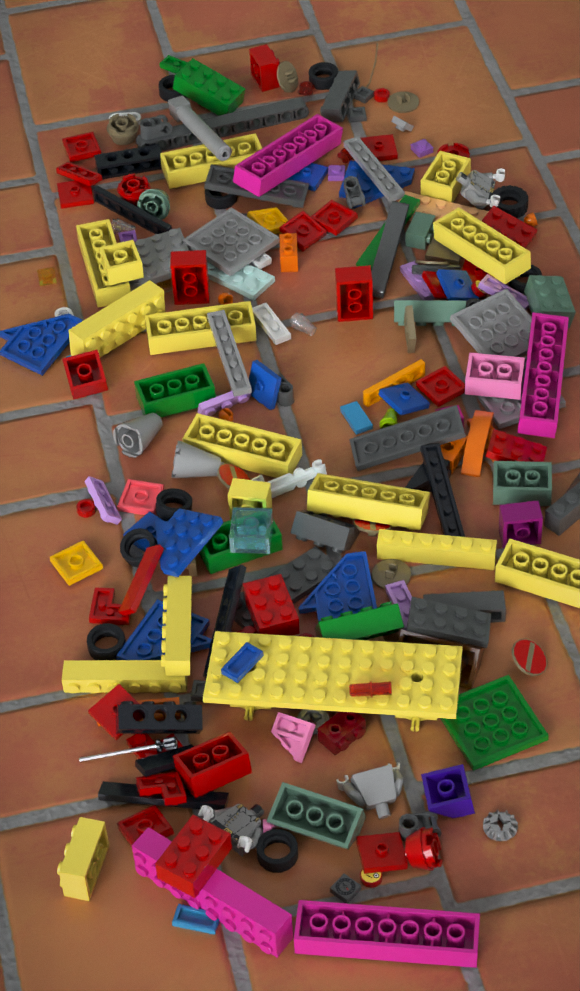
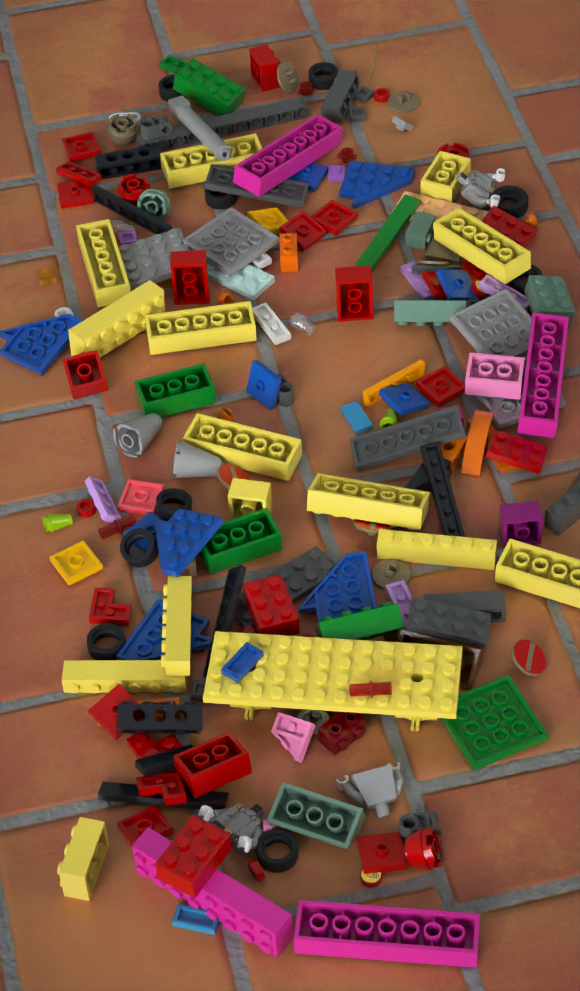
piece [79,736,178,762] -> none
light yellow brick [99,240,144,285] -> none
red tile [118,544,164,616] -> none
lavender plate [197,391,251,416] -> none
light grey plate [207,310,252,397] -> none
clear light blue brick [229,507,273,554] -> none
white piece [252,459,327,498] -> none
dark grey slope [290,510,361,553] -> none
dark grey tile [330,874,361,904] -> none
light grey plate [343,136,405,202] -> none
dark grey piece [343,176,366,209] -> none
red plate [360,134,398,161] -> none
dark grey beam [371,201,409,299] -> none
dark tan tile [404,305,416,353] -> none
medium lavender plate [411,139,433,158] -> none
dark purple slope [421,764,475,818] -> none
light grey gear [483,809,518,841] -> none
sand green brick [493,461,552,506] -> none
none -> lime cone [43,514,73,533]
none -> clear red axle [98,514,137,539]
none -> red tile [247,859,266,882]

